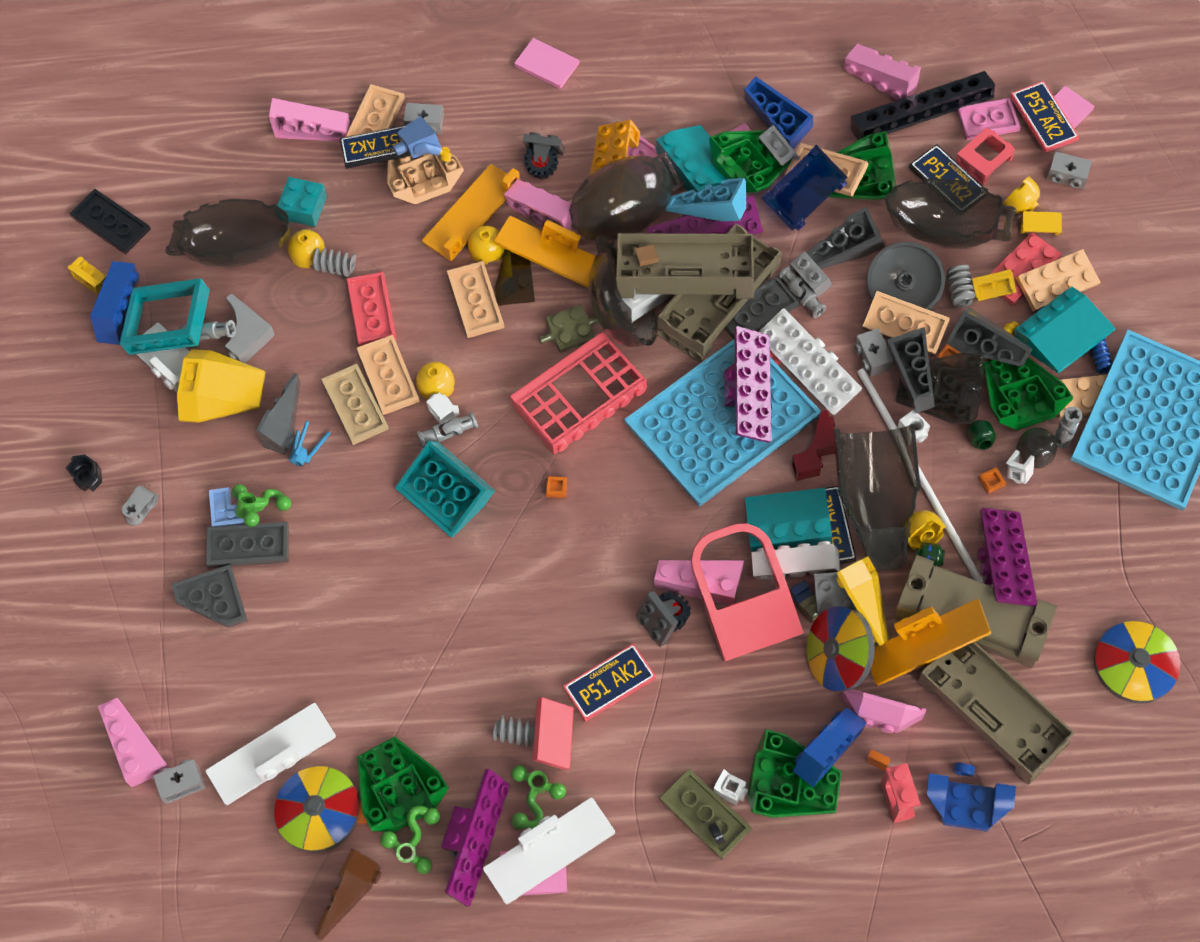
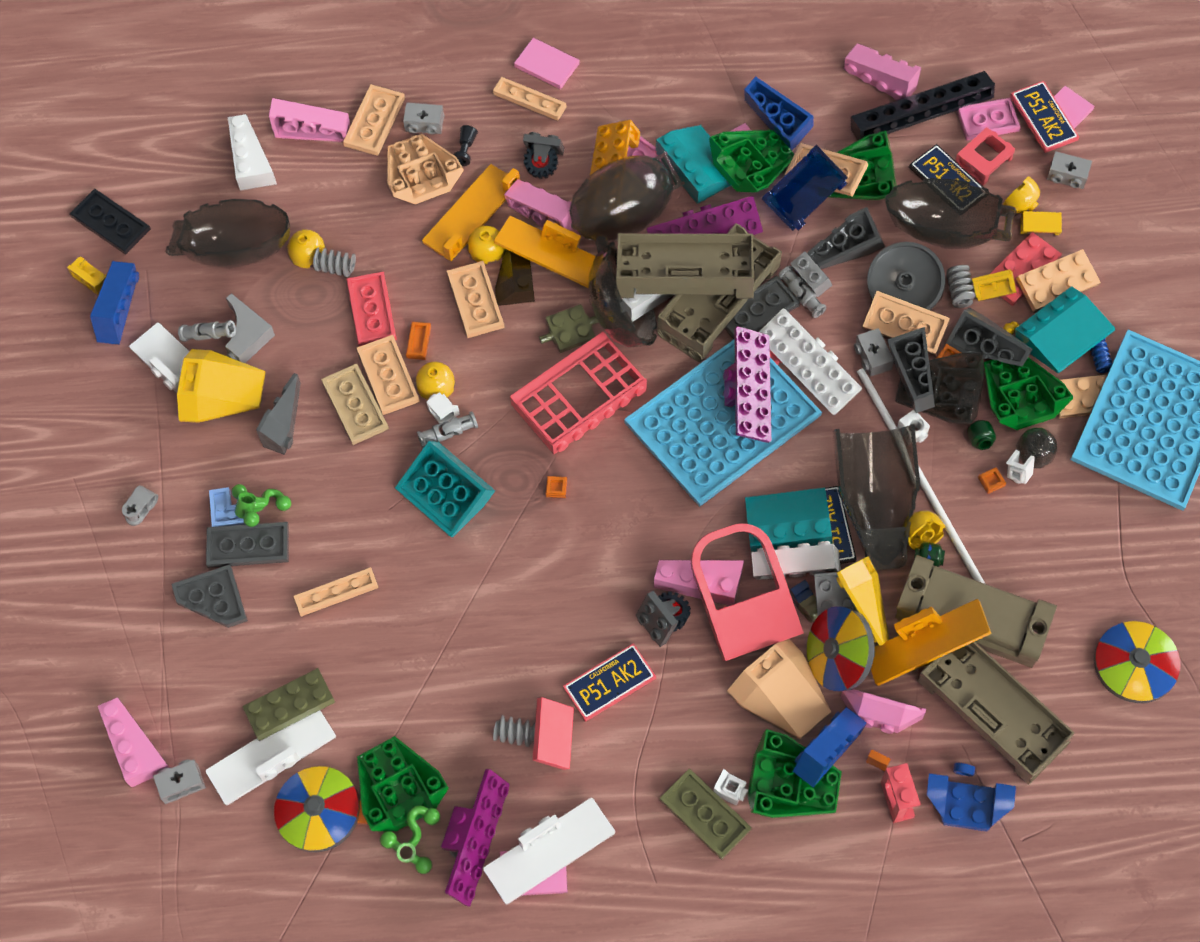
black hair [66,454,102,492] -> none
teal window [120,278,210,355] -> none
teal brick [277,177,327,227] -> none
dark azure plant [289,421,331,466] -> none
reddish brown wedge [315,848,381,940] -> none
tile [340,125,410,169] -> none
medium blue torso [393,116,452,162] -> none
bright green piece [511,765,566,830] -> none
medium nougat tile [635,244,659,267] -> none
medium azure wedge [666,178,746,222] -> none
black tile [708,822,725,845] -> none
light grey panel [759,125,800,166] -> none
dark red arch [791,410,841,481] -> none
magenta bracket [977,508,1037,606] -> none
light grey piece [1053,406,1083,449] -> none
none -> white wedge [228,114,277,190]
none -> olive plate [242,668,335,741]
none -> light nougat plate [294,568,378,617]
none -> orange tile [406,322,431,360]
none -> black piece [453,125,478,166]
none -> light nougat plate [493,77,566,121]
none -> light nougat wedge [727,639,831,739]

